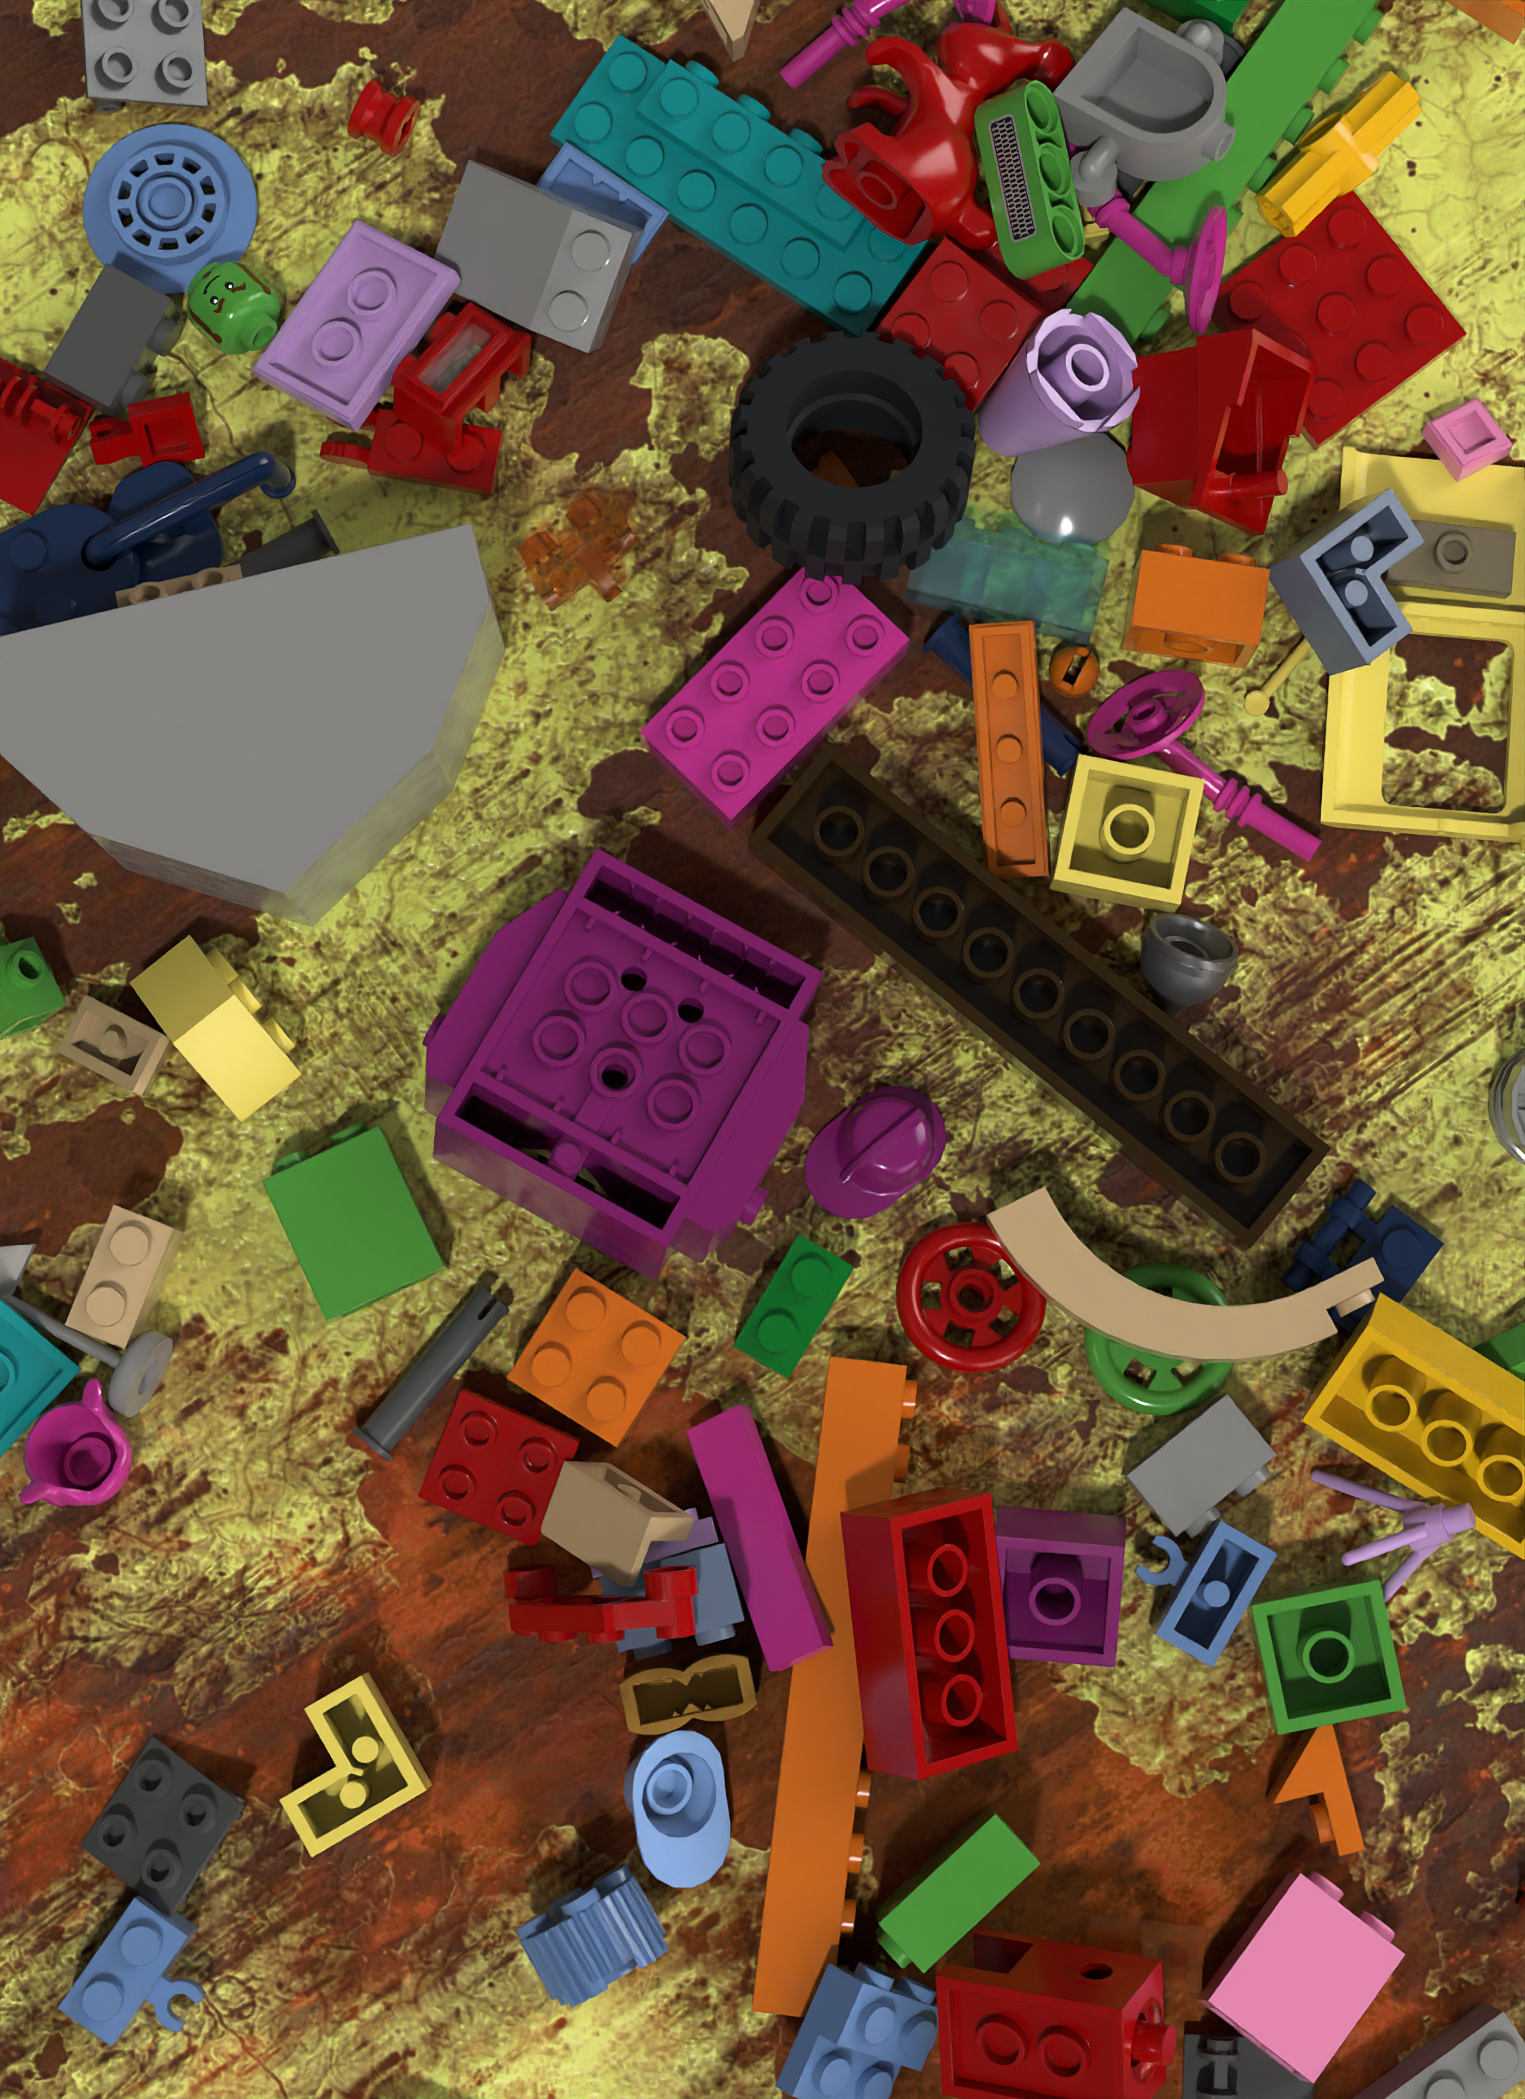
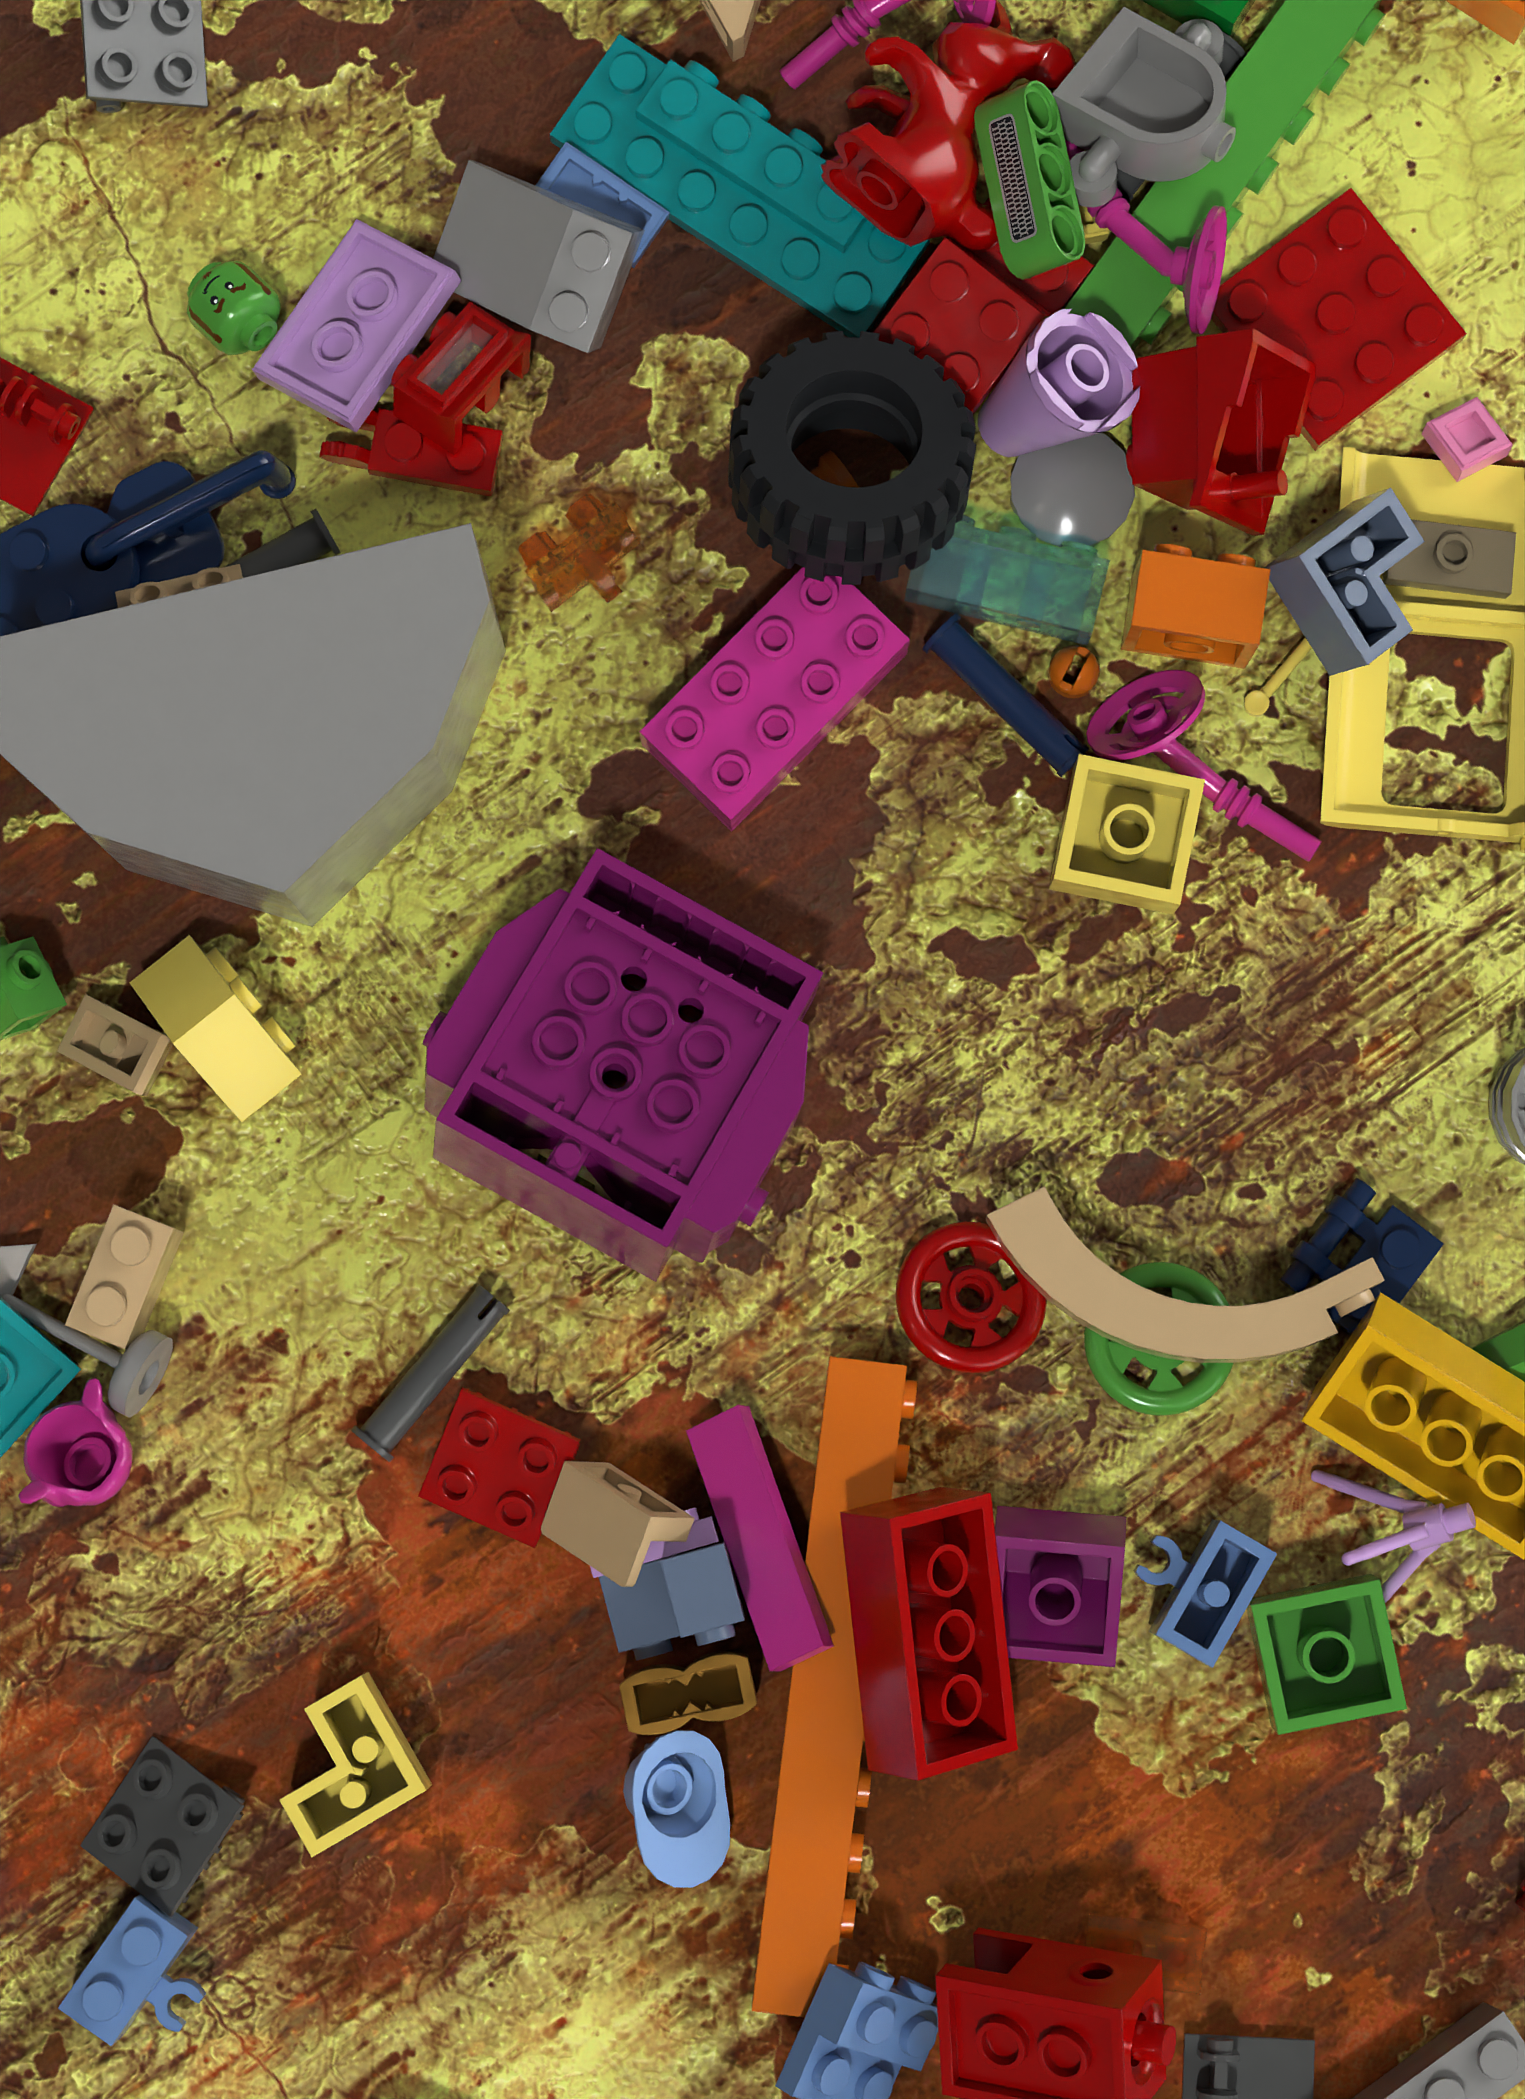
dark grey brick [43,263,181,419] -> none
medium blue wheel [83,124,257,294] -> none
red plate [89,391,205,469] -> none
bright green brick [262,1122,448,1323] -> none
red wheel [347,79,421,157] -> none
red plate [503,1564,699,1644] -> none
orange brick [507,1268,687,1448] -> none
medium blue brick [514,1864,669,2008] -> none
green brick [733,1234,854,1380] -> none
dark brown brick [748,741,1332,1252] -> none
magenta piece [804,1086,946,1219] -> none
bright green brick [875,1804,1041,1974] -> none
orange tile [969,620,1051,879] -> none
light grey brick [1121,1394,1276,1538] -> none
flat silver helmet [1140,913,1239,1020] -> none
bright pink brick [1197,1871,1405,2083] -> none
yellow piece [1254,70,1422,238] -> none
orange slope [1265,1724,1365,1856] -> none

